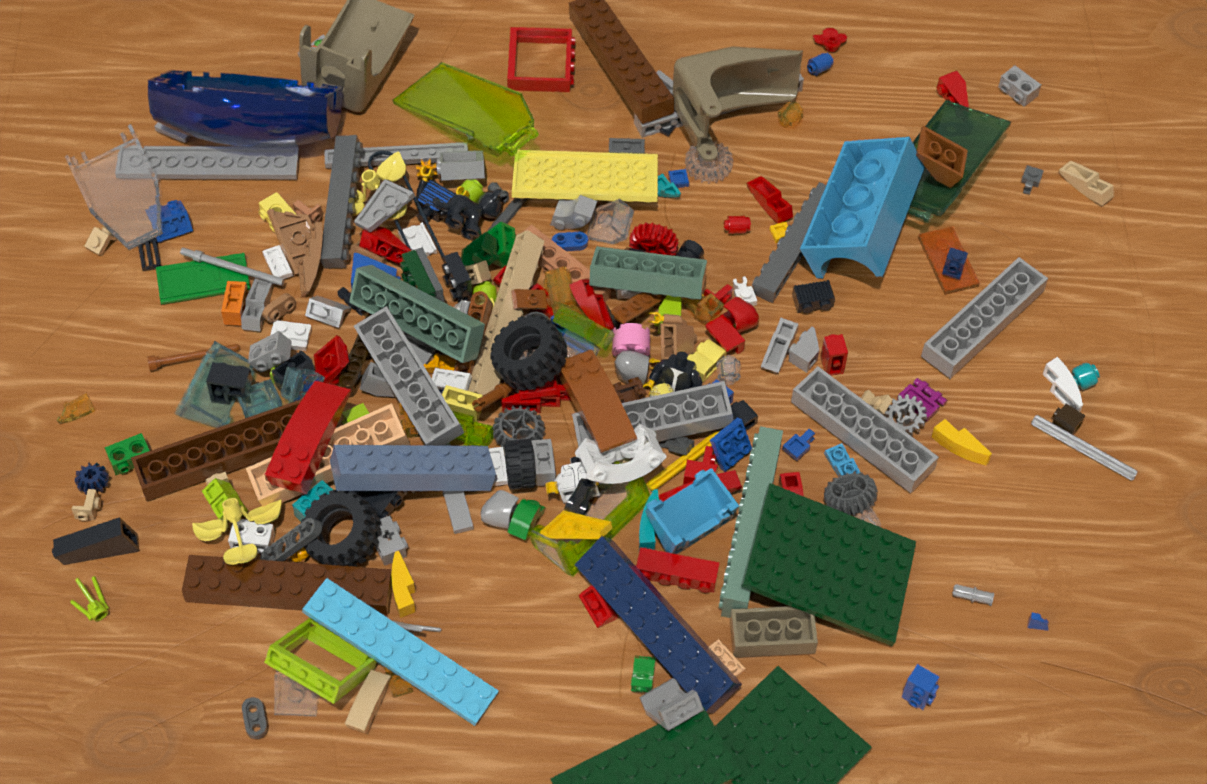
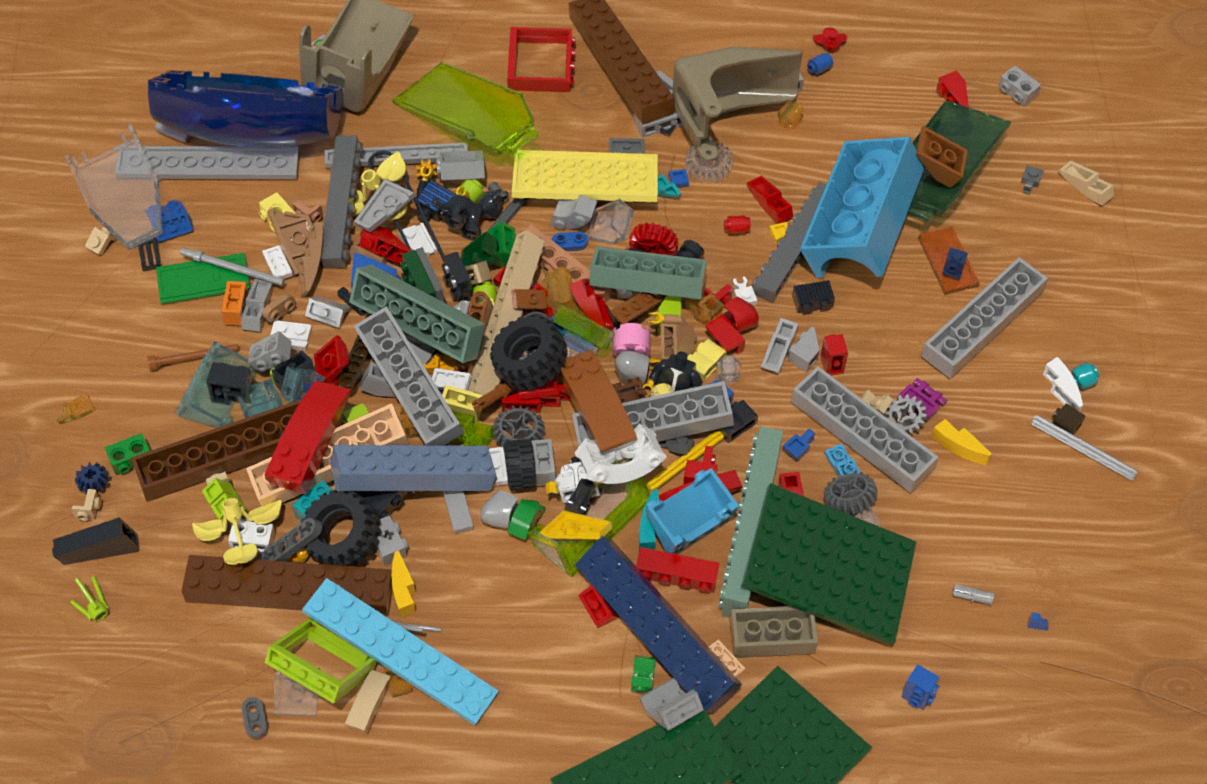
blue tile [710,417,752,471] -> none

